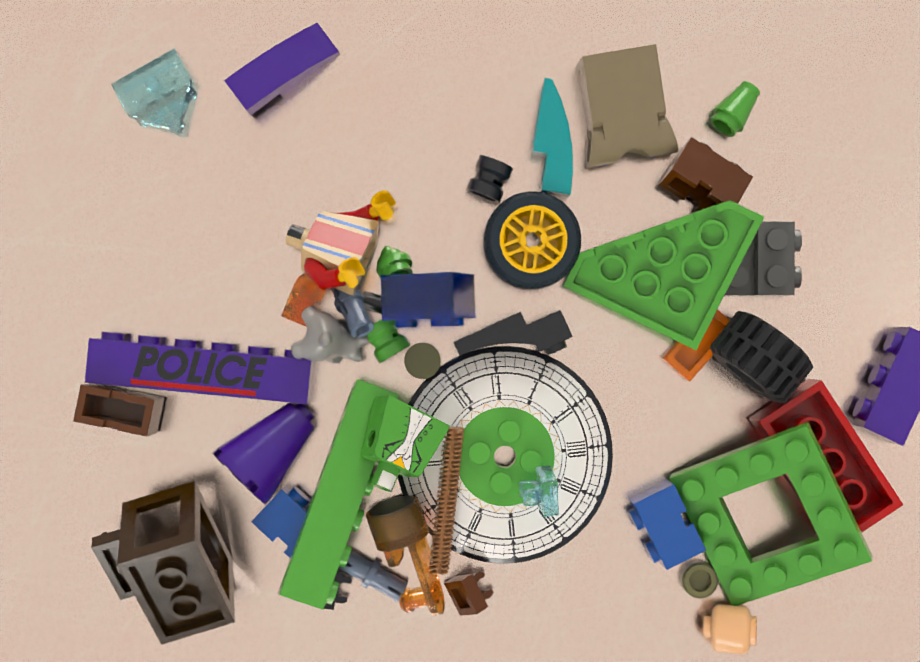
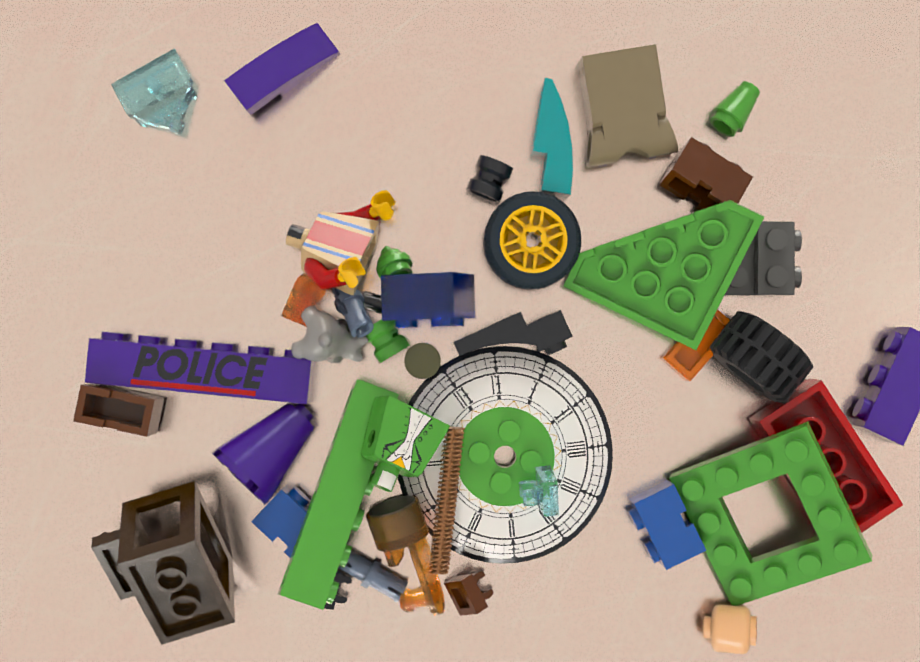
olive tile [680,560,718,599] -> none

